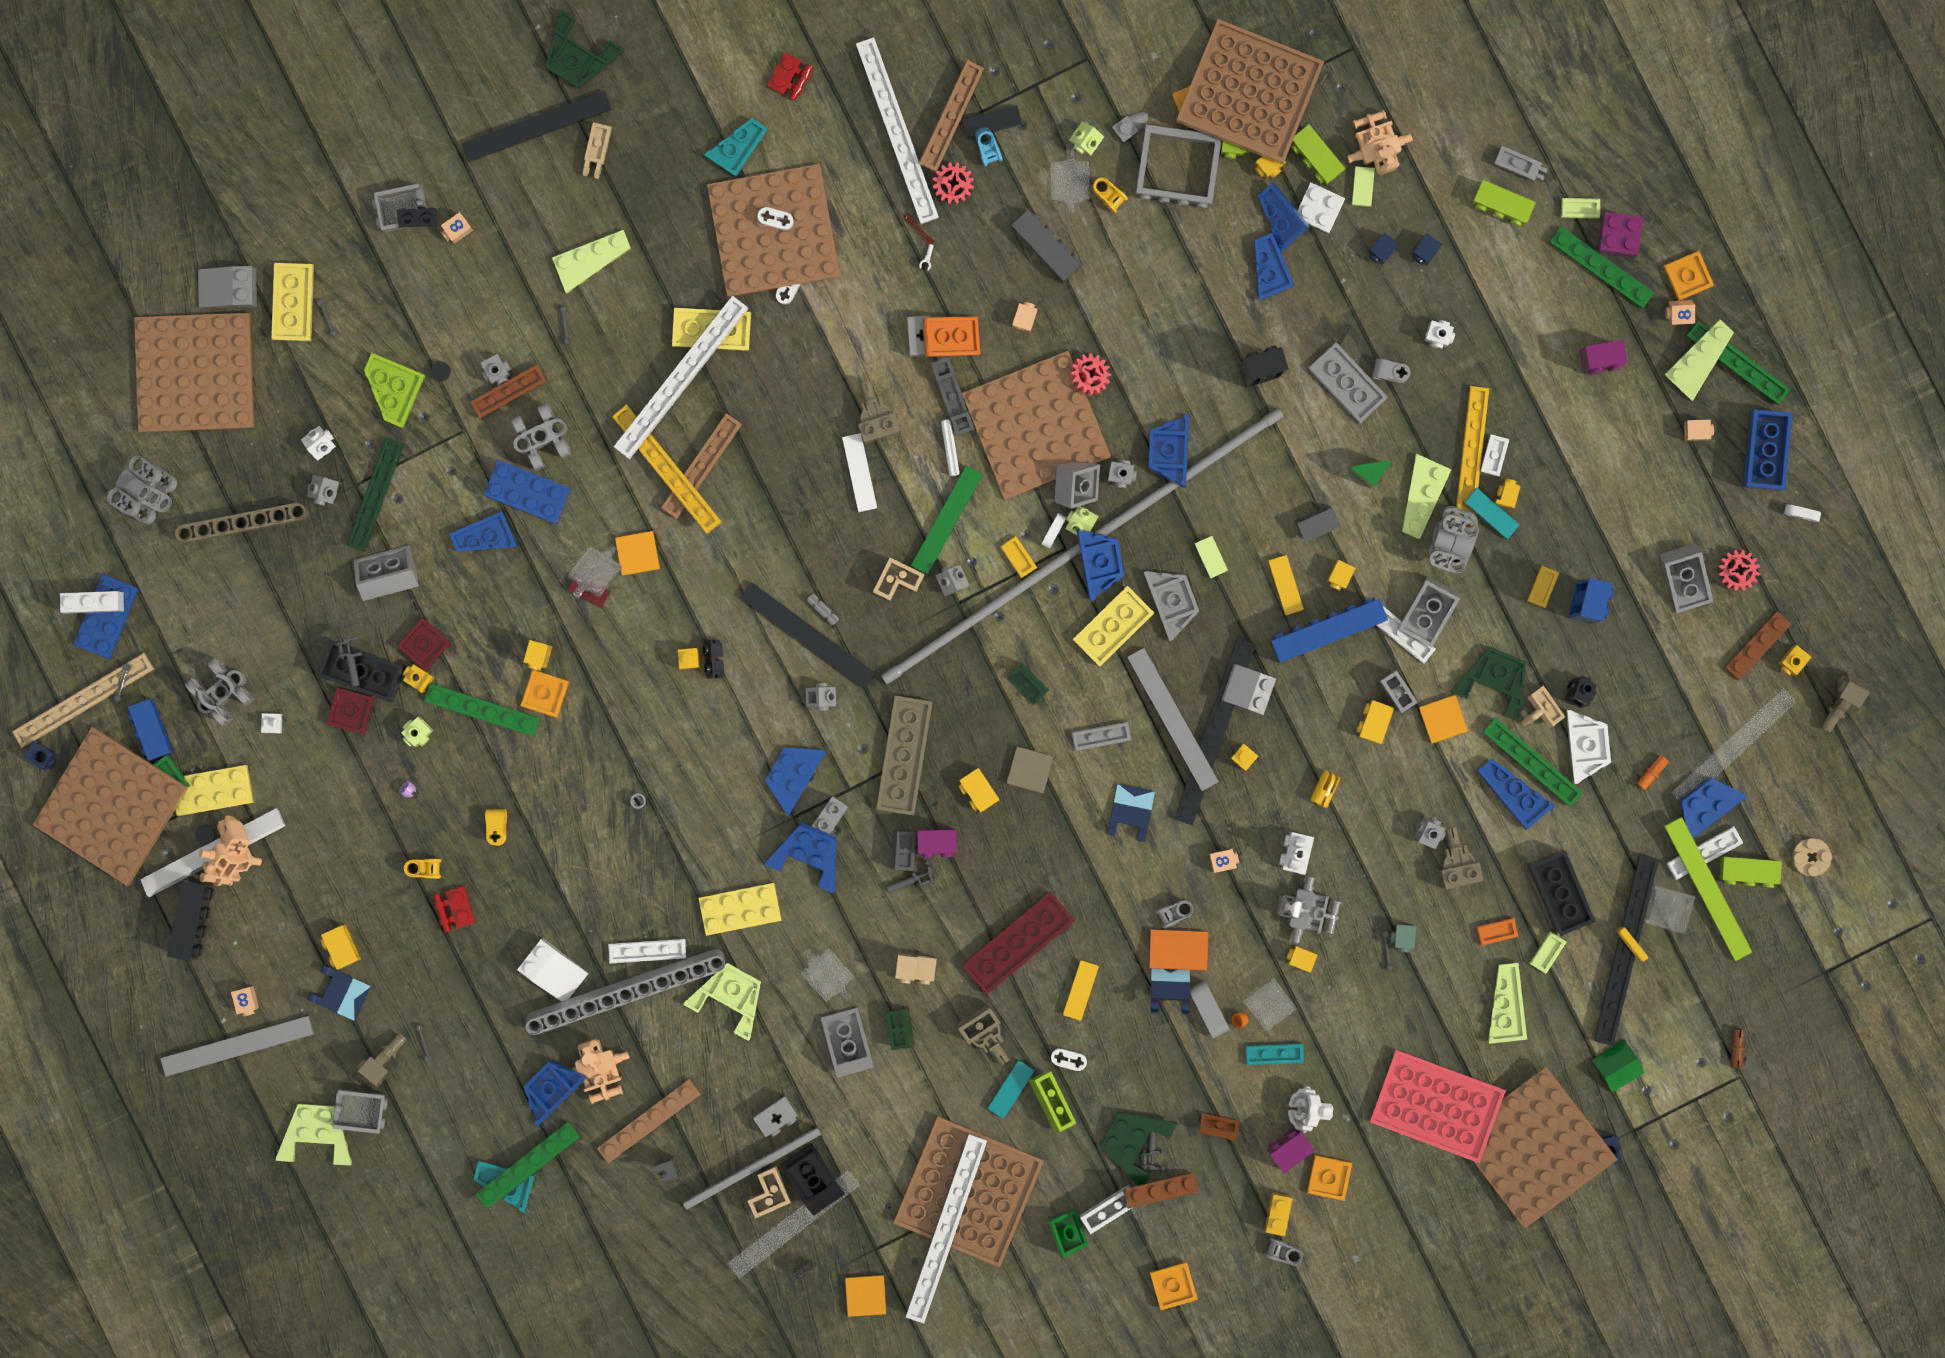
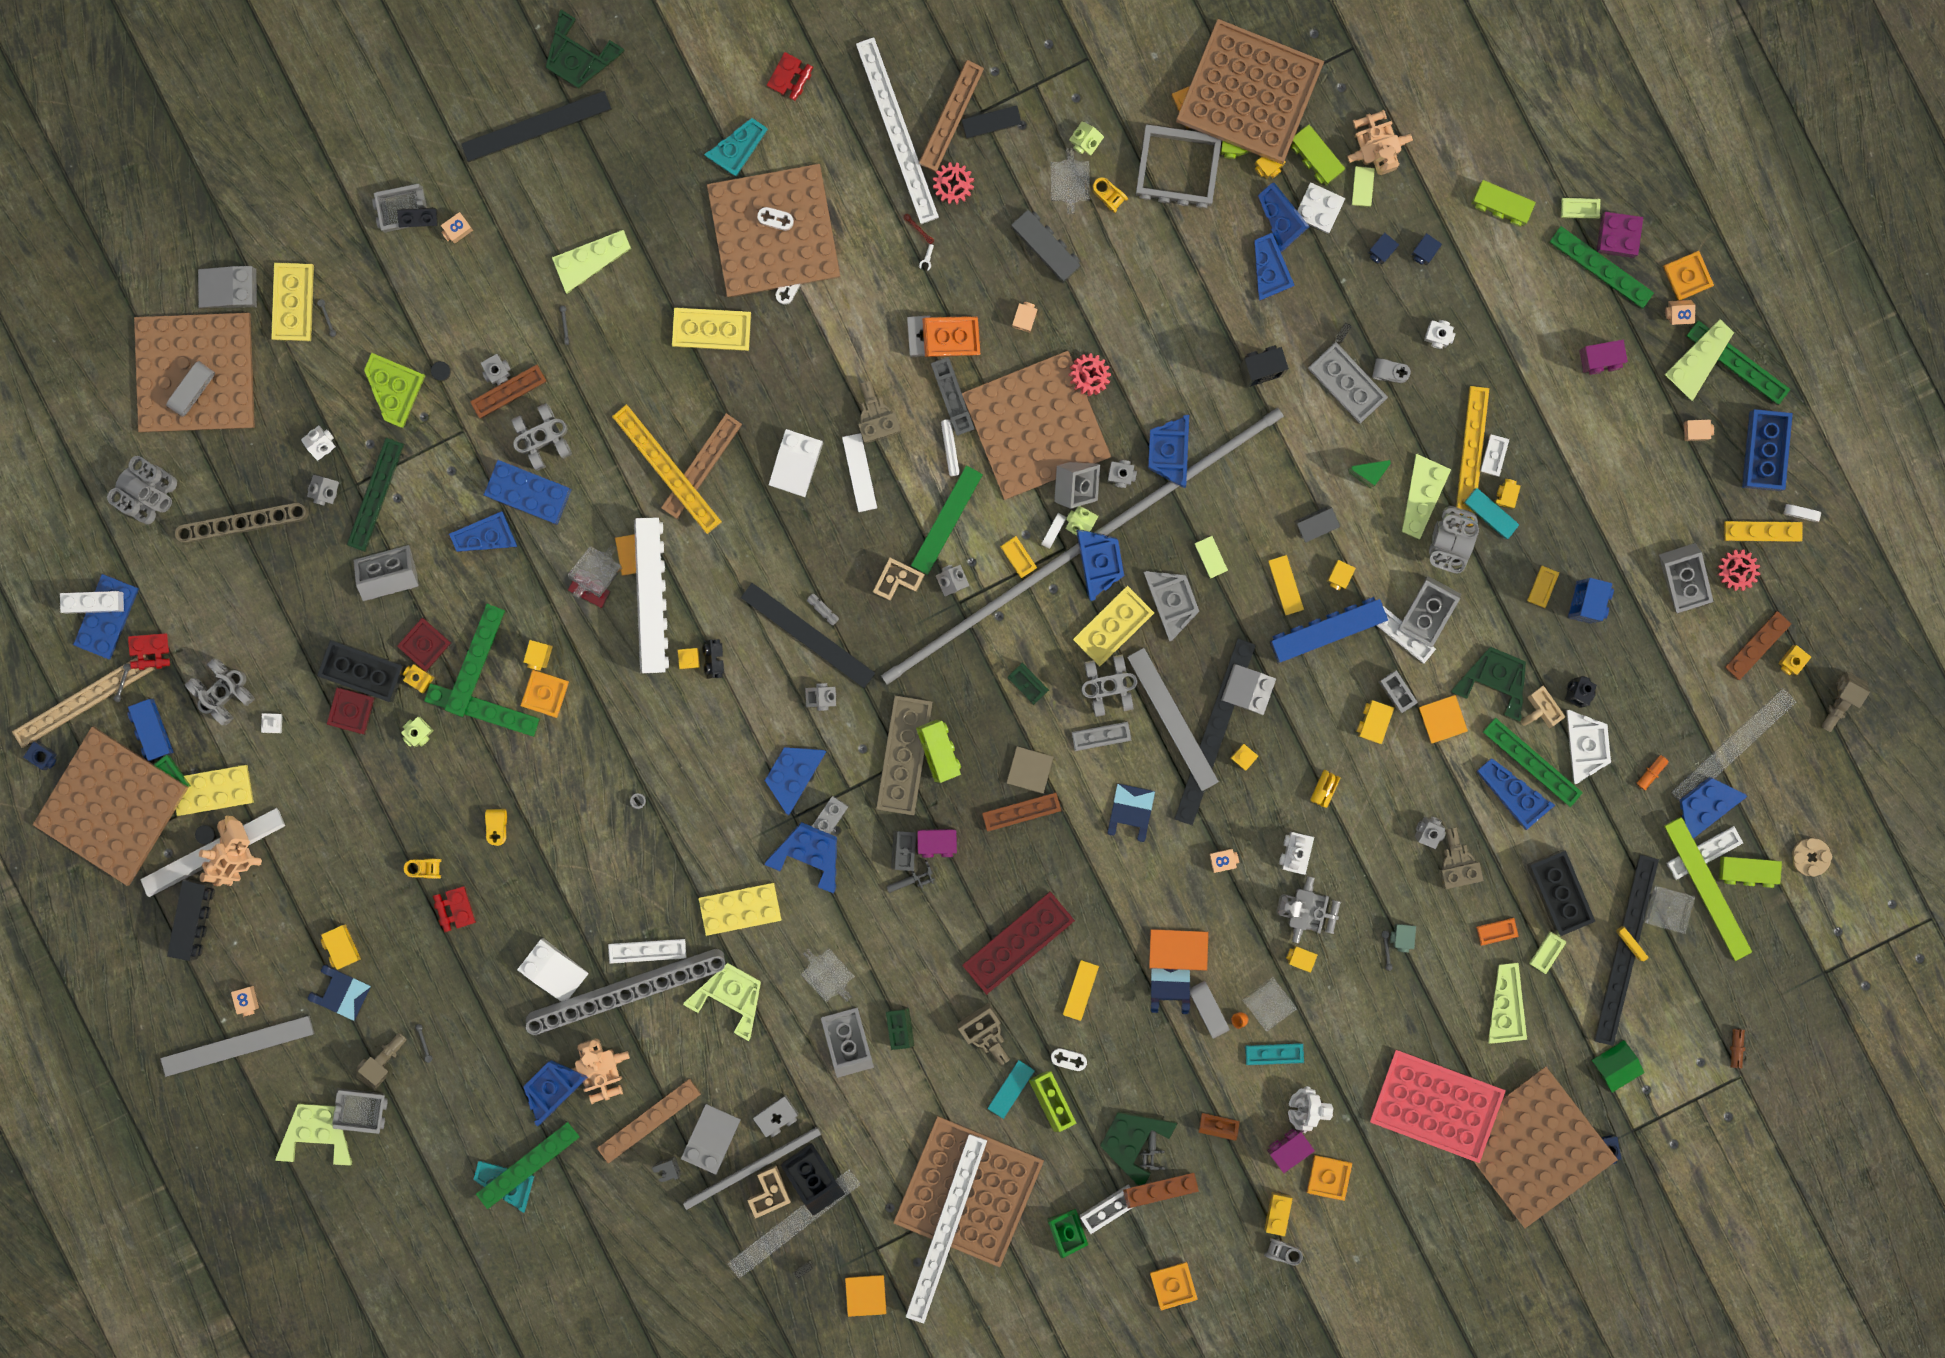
dark grey piece [335,637,362,687] -> none
lavender hinge [399,781,416,798] -> none
tan hinge [583,122,612,179] -> none
white plate [614,296,748,459] -> none
tan brick [895,953,937,985] -> none
yellow brick [959,768,999,813] -> none
medium azure piece [975,127,1003,167] -> none
light grey plate [1112,112,1149,143] -> none
light grey piece [1155,899,1193,929] -> none
light grey hinge [1493,146,1547,181] -> none
none -> red plate [128,634,170,670]
none -> light grey beam [166,361,215,417]
none -> green plate [445,604,505,718]
none -> white brick [634,518,669,673]
none -> light grey slope [681,1104,741,1174]
none -> white slope [769,429,823,497]
none -> lime brick [916,720,961,783]
none -> dark orange plate [982,793,1061,832]
none -> light grey piece [1082,655,1137,717]
none -> yellow plate [1724,521,1802,542]

